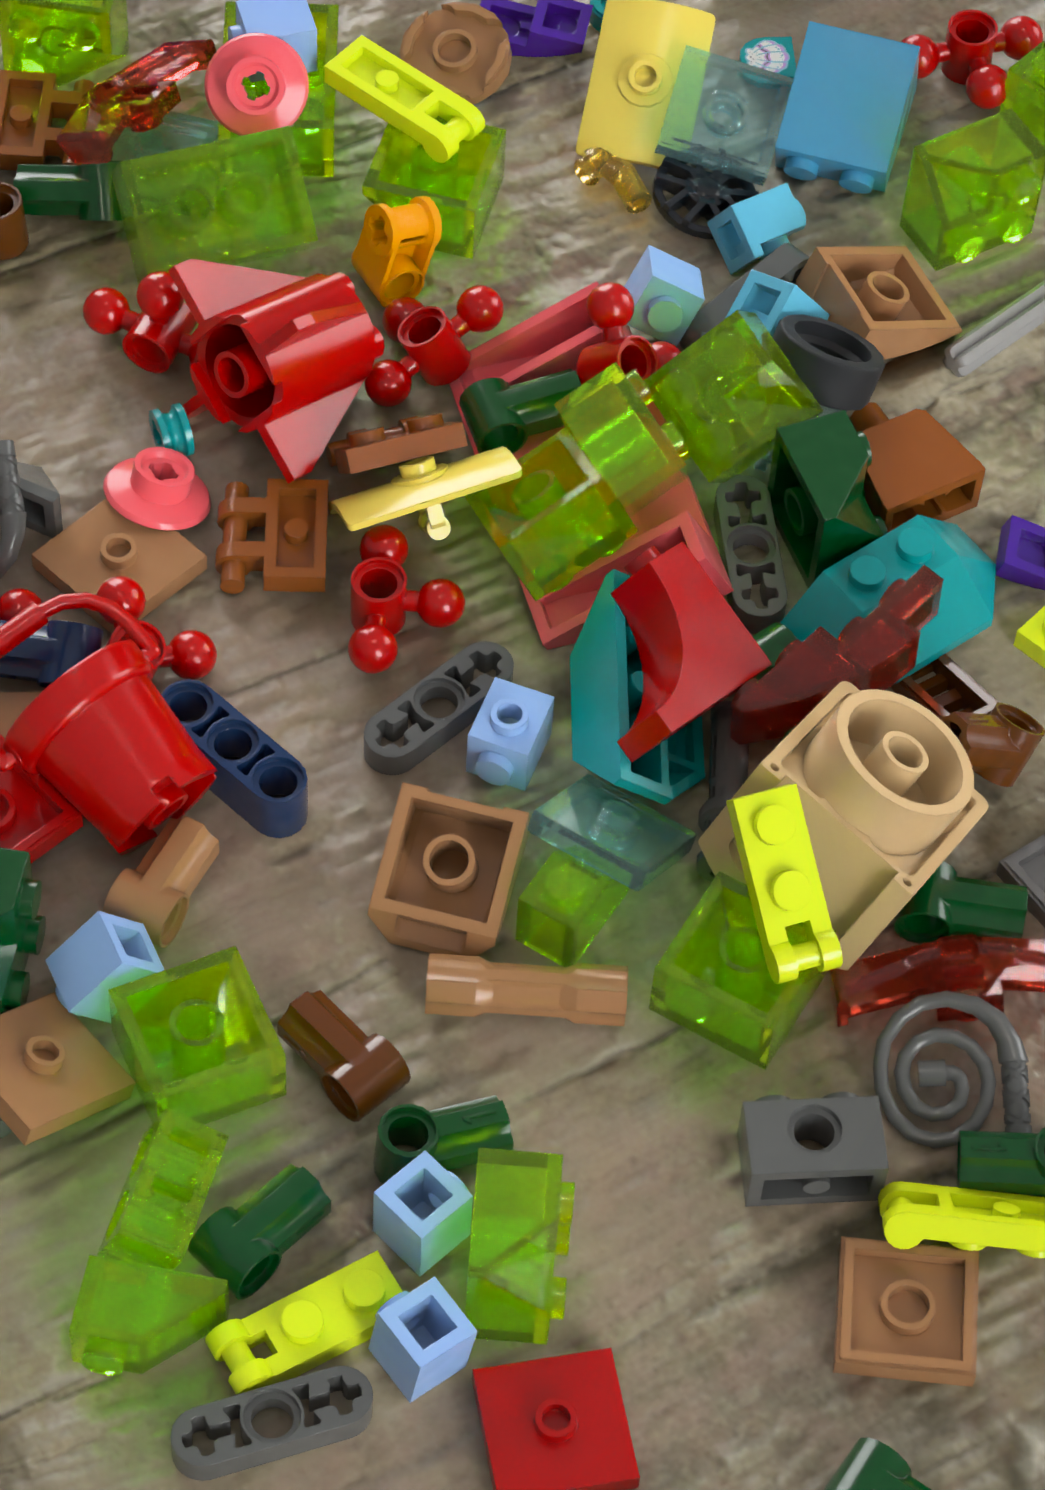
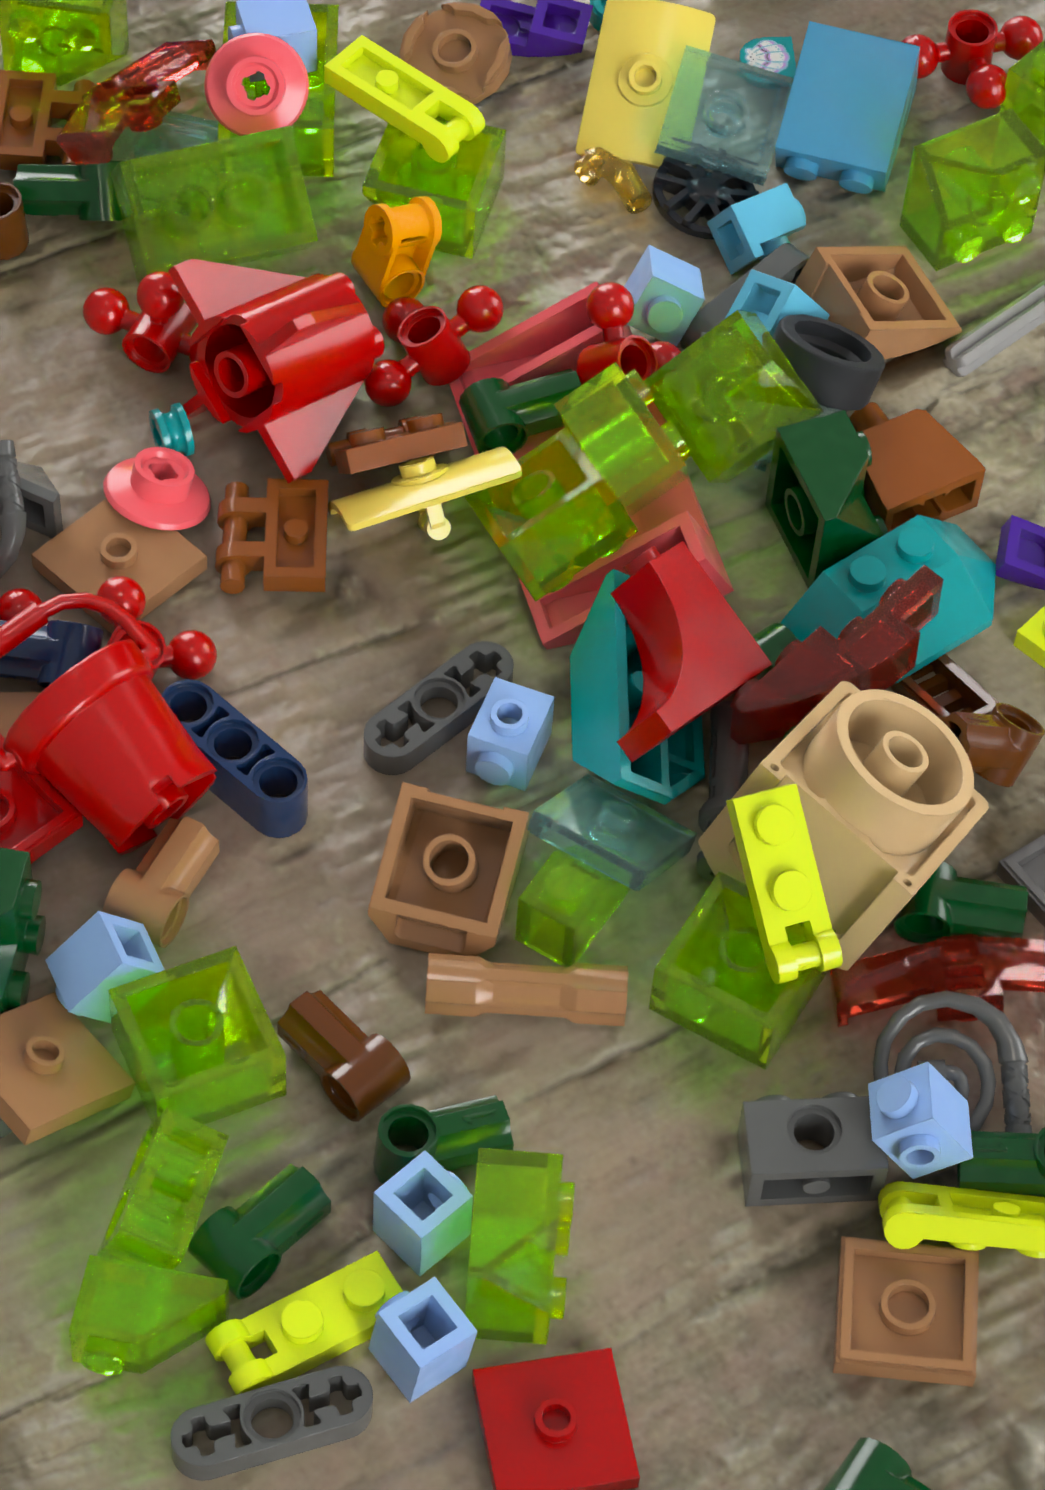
red piece [348,524,465,674] -> none
dark grey beam [713,475,788,634] -> none
none -> light blue brick [868,1062,973,1179]

